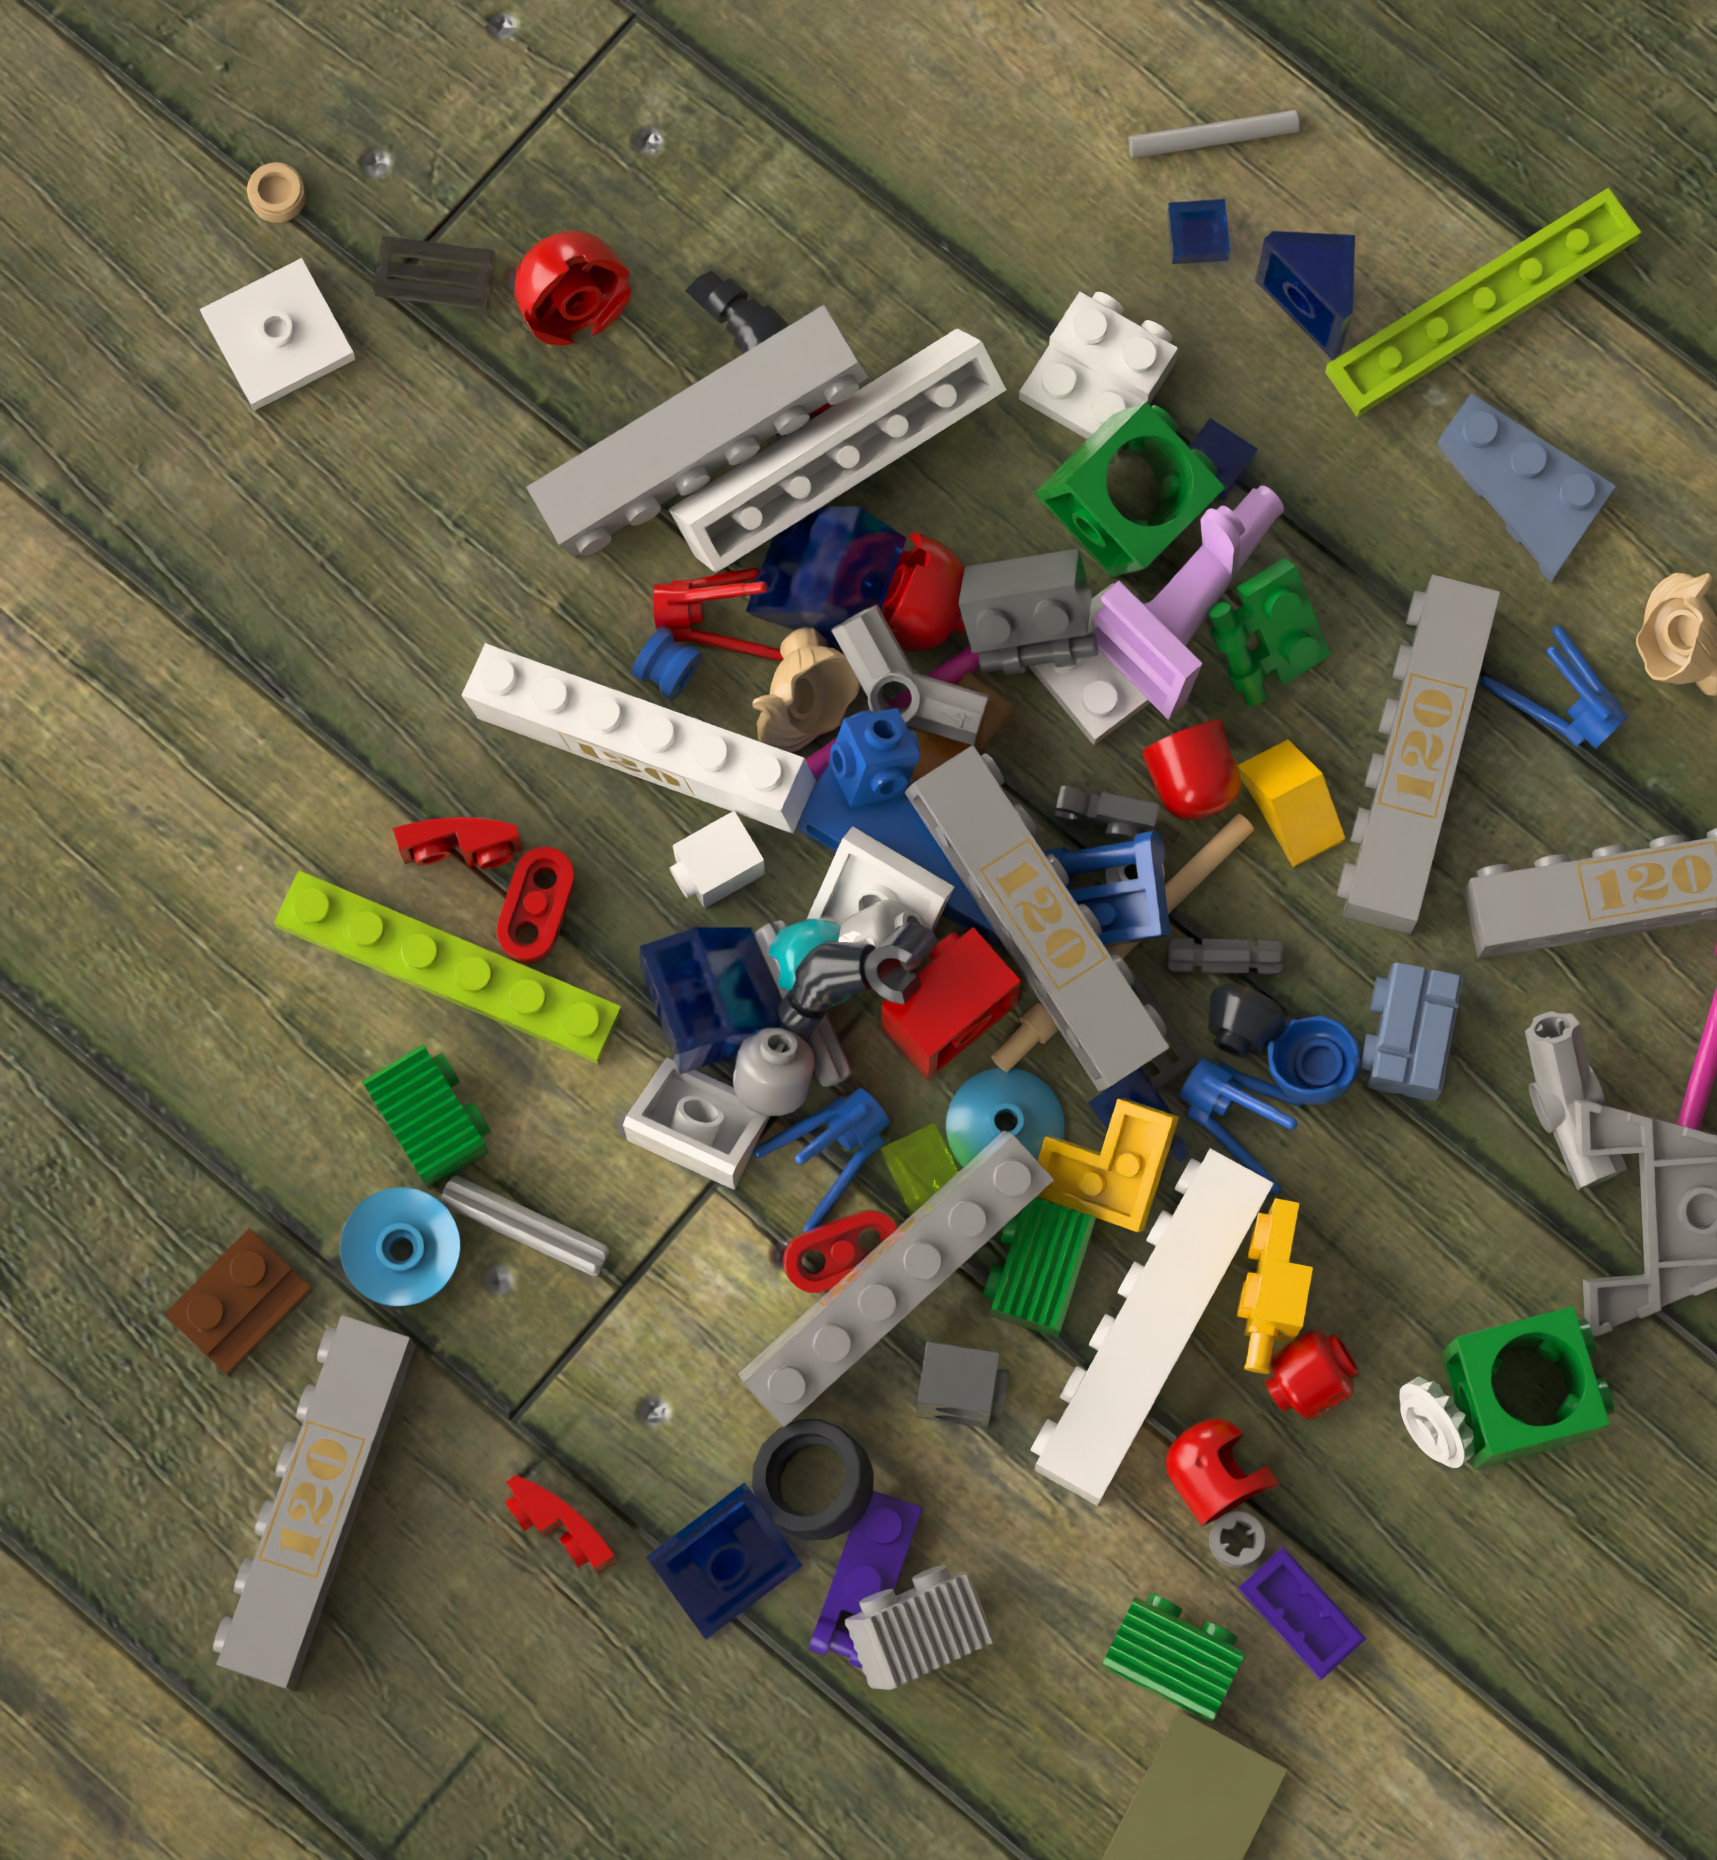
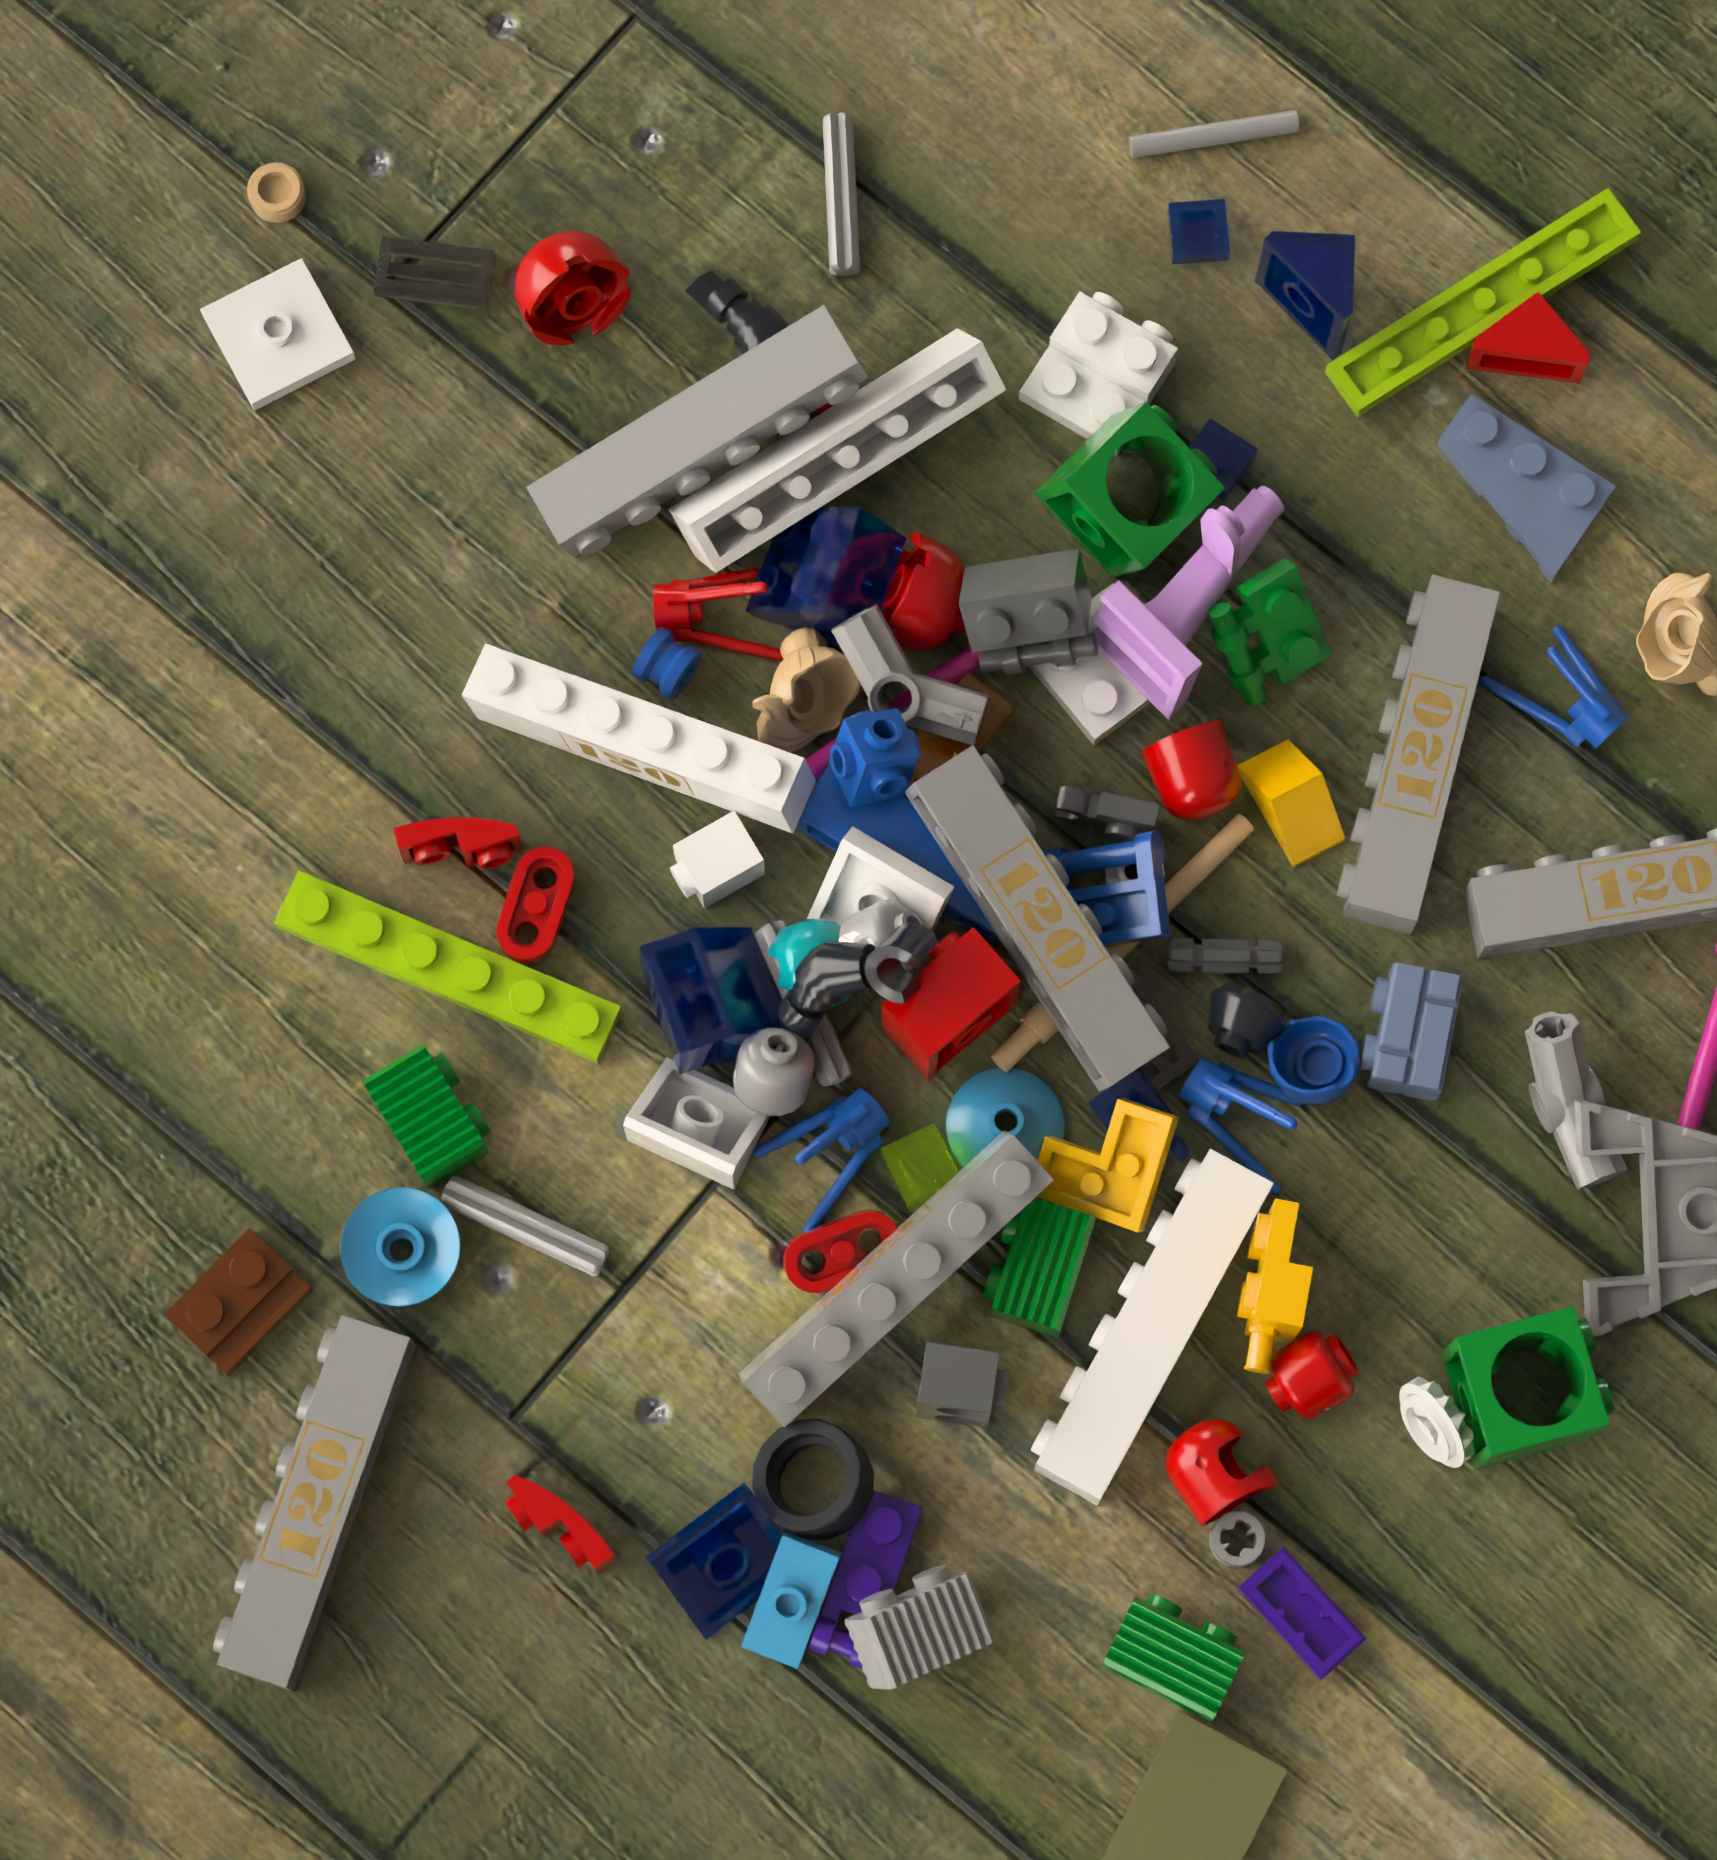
none -> dark azure plate [741,1530,842,1669]
none -> light grey axle [823,113,860,277]
none -> red slope [1466,292,1590,384]

